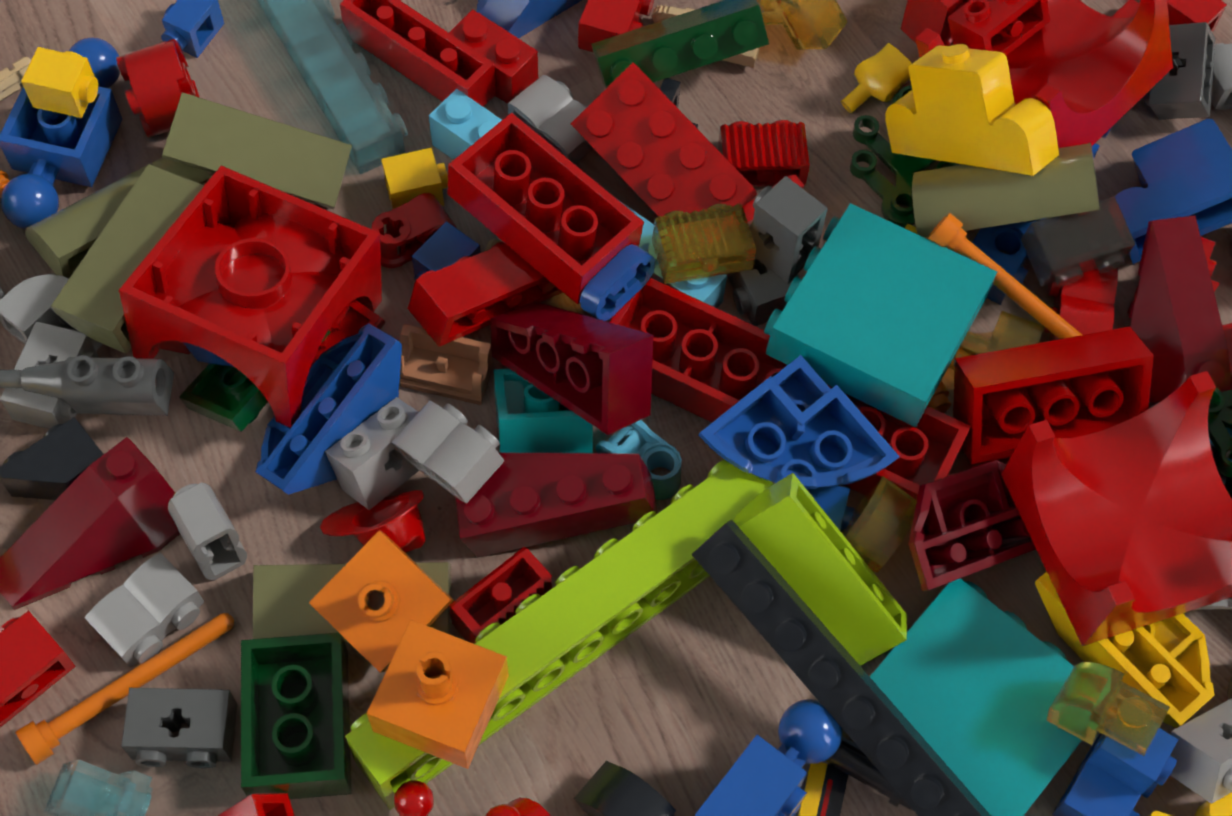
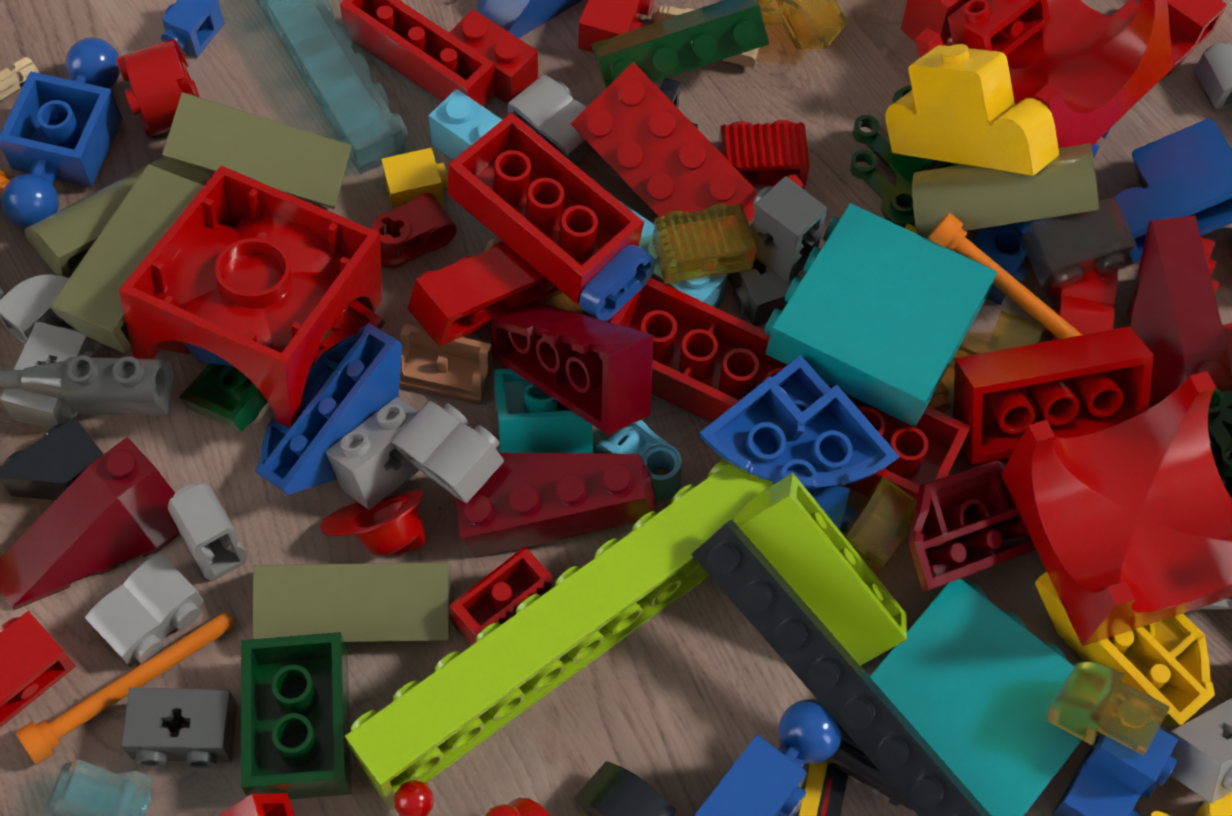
yellow brick [21,47,98,118] -> none
orange brick [309,530,454,673] -> none
orange brick [366,619,509,769] -> none
blue brick [412,221,481,281] -> none
yellow piece [840,43,912,113] -> none
dark grey brick [1144,22,1216,120] -> none

